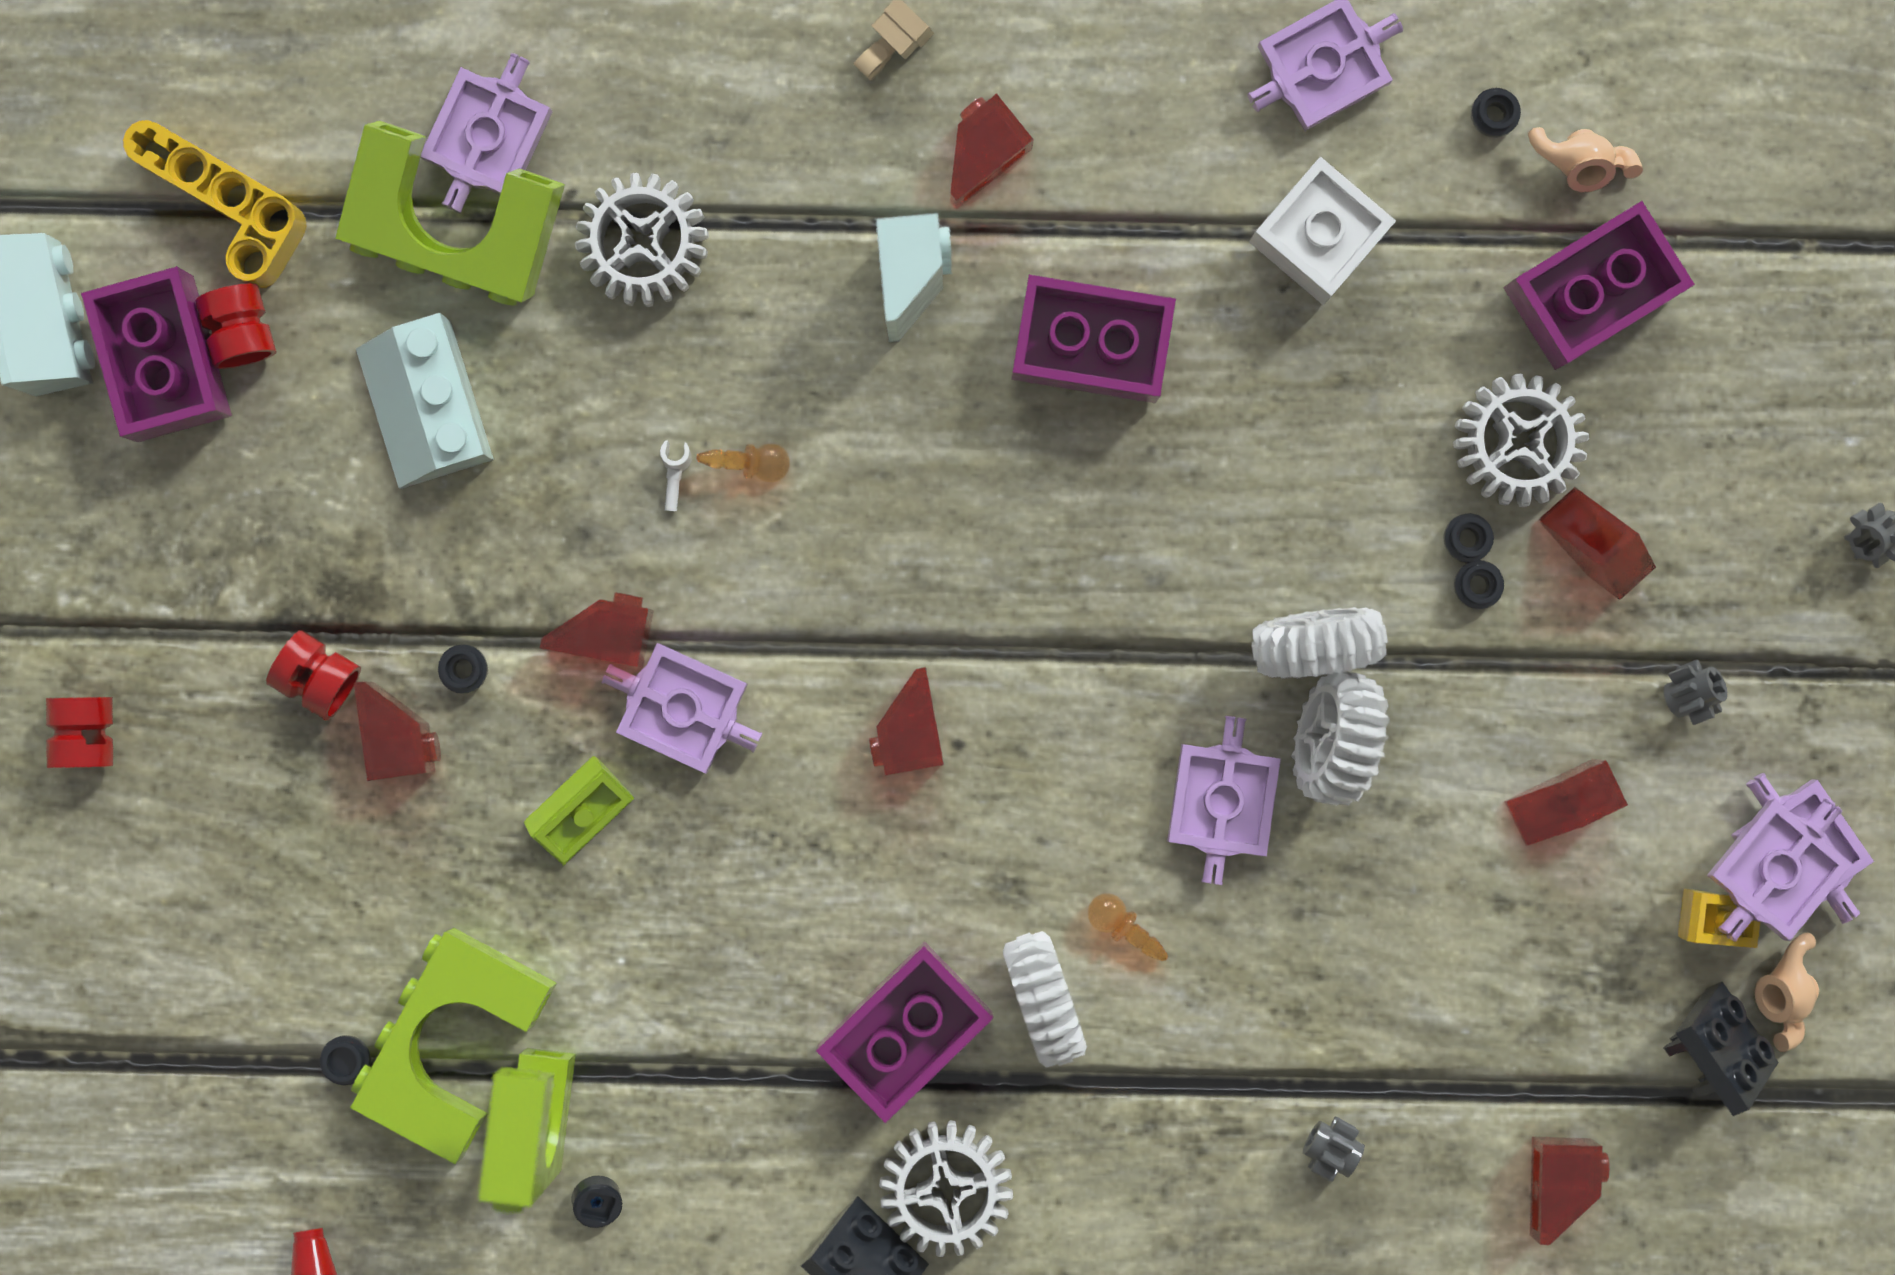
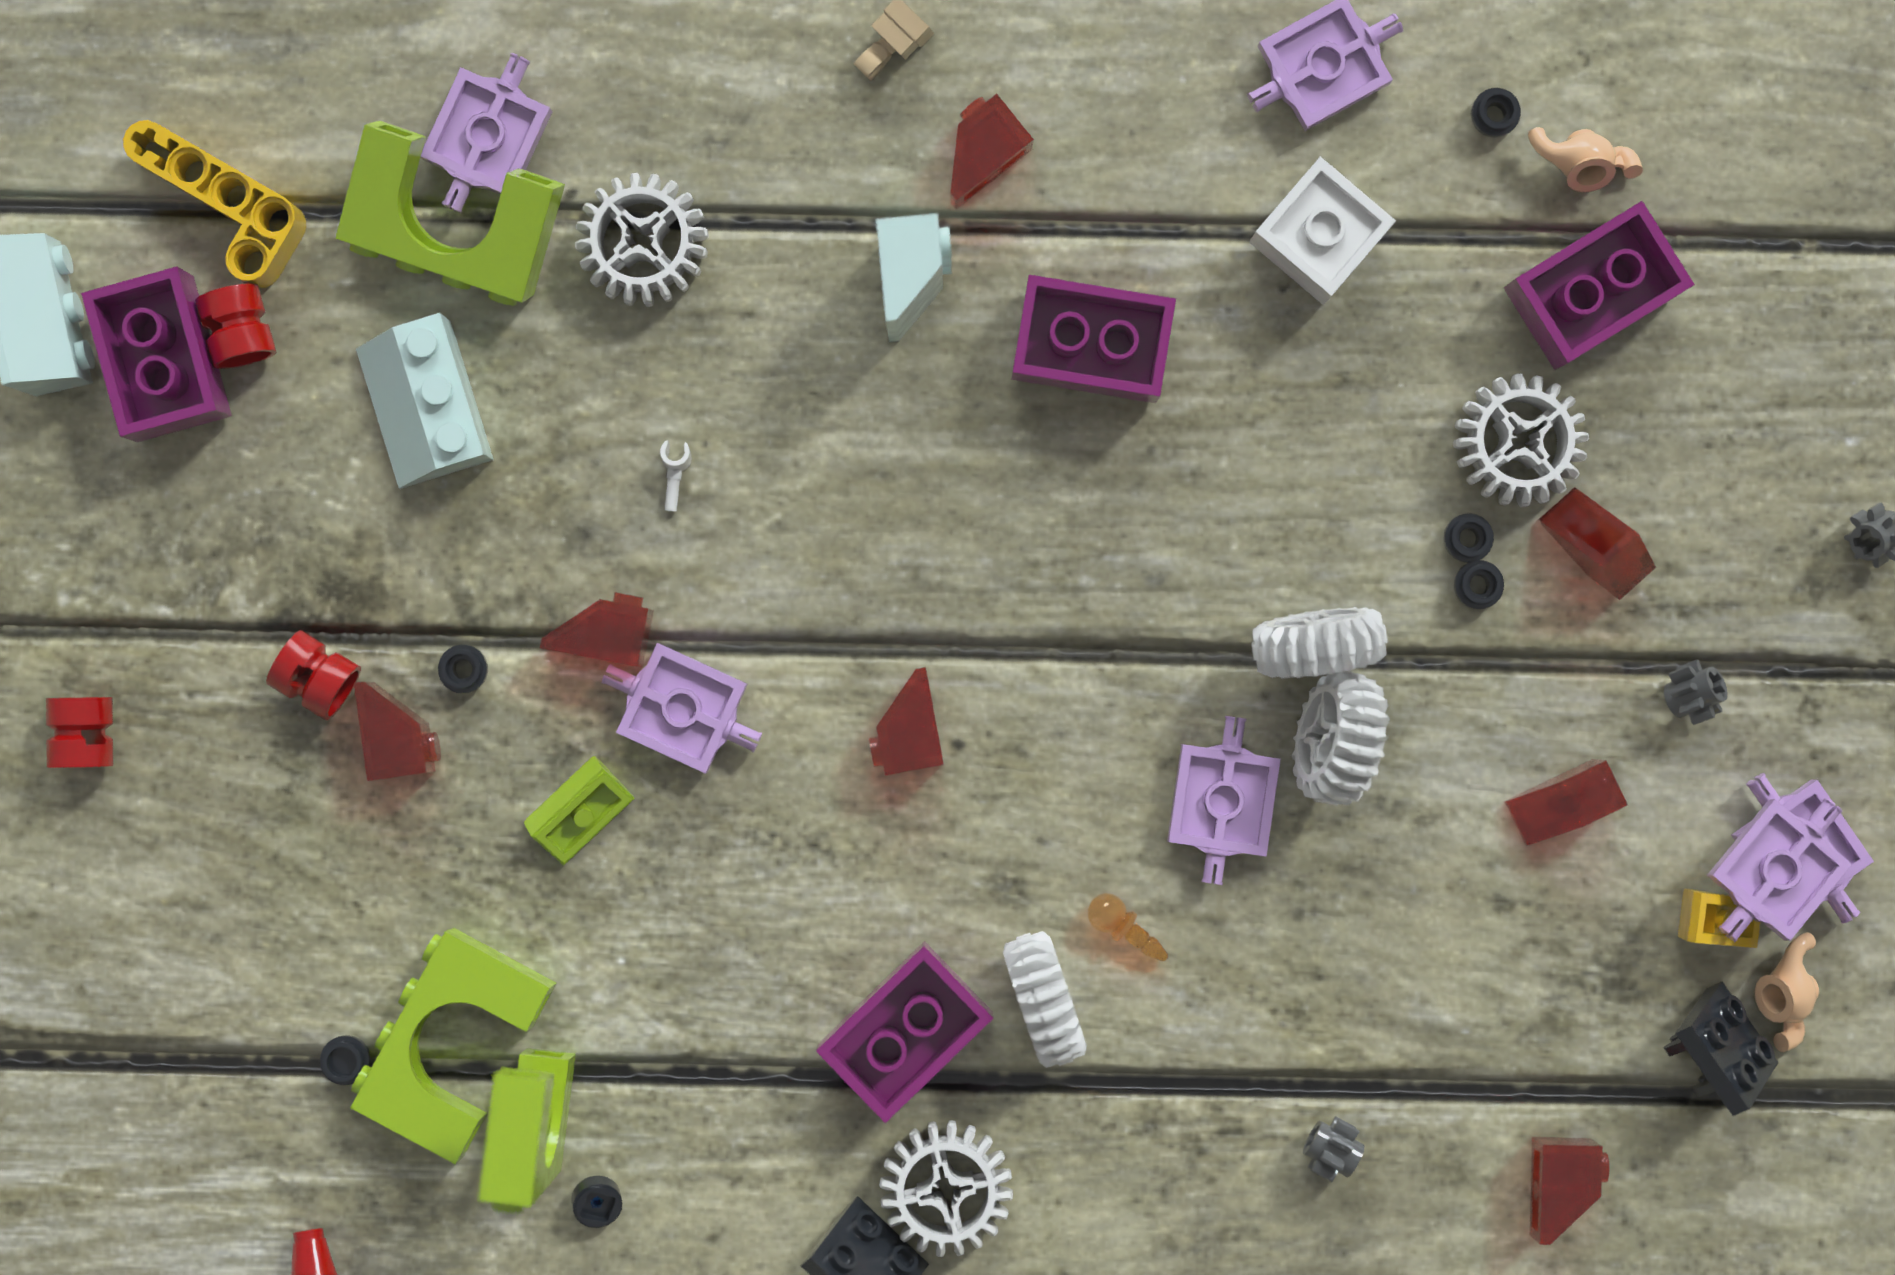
clear orange bar [696,443,790,482] -> none

